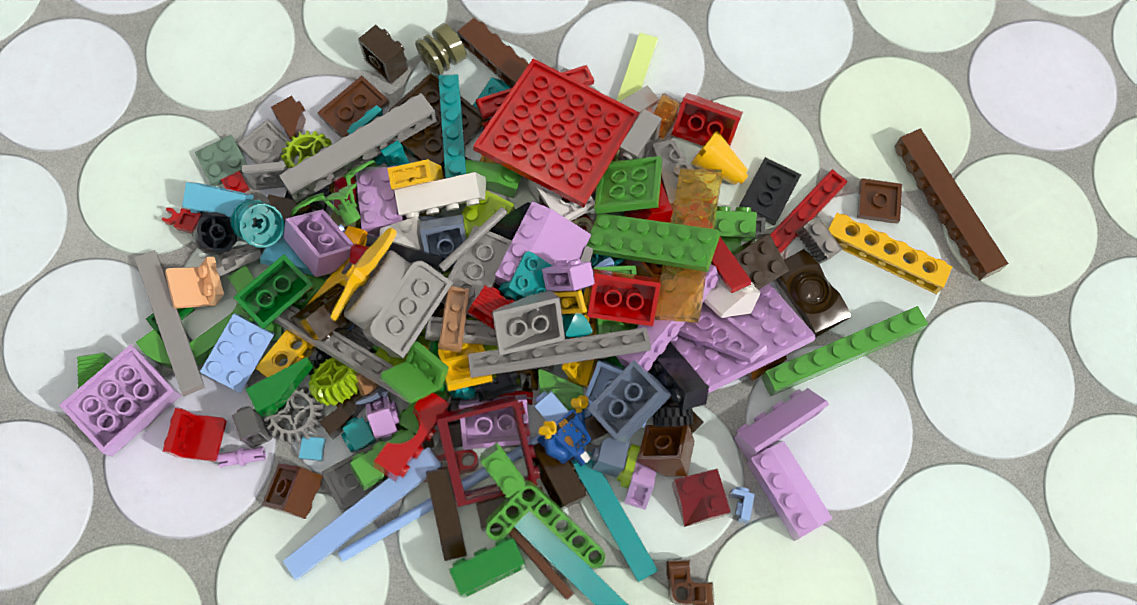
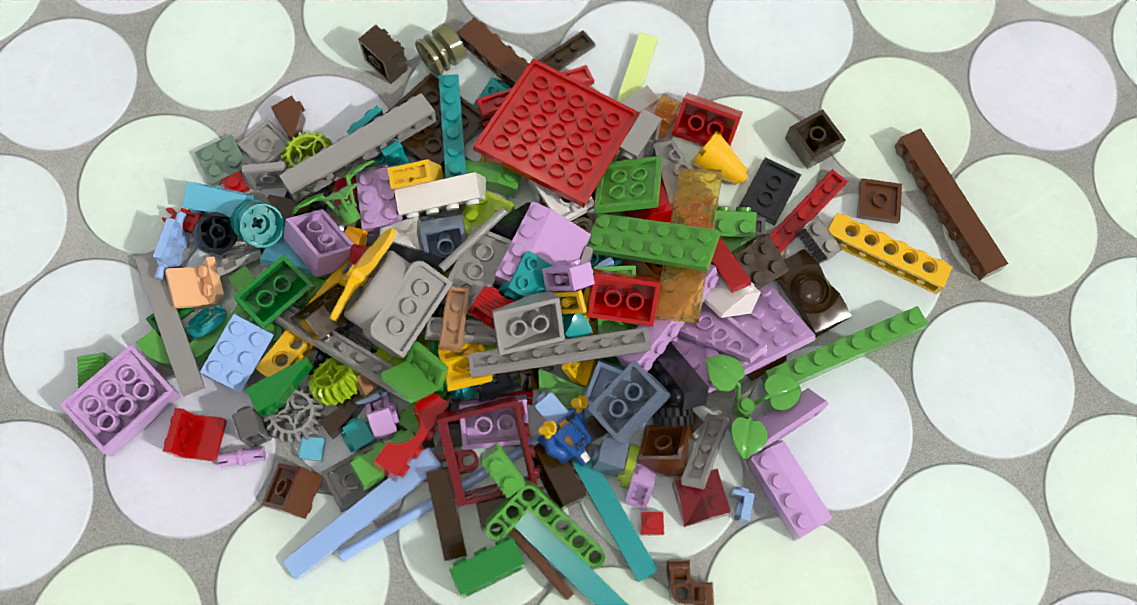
reddish brown plate [317,75,390,138] -> none
none -> light blue plate [153,211,189,280]
none -> teal tile [185,304,227,338]
none -> dark brown tile [538,30,595,71]
none -> red plate [640,512,664,536]
none -> light grey plate [681,414,729,489]
none -> bright green plant [705,355,801,460]
none -> dark brown brick [785,109,846,169]

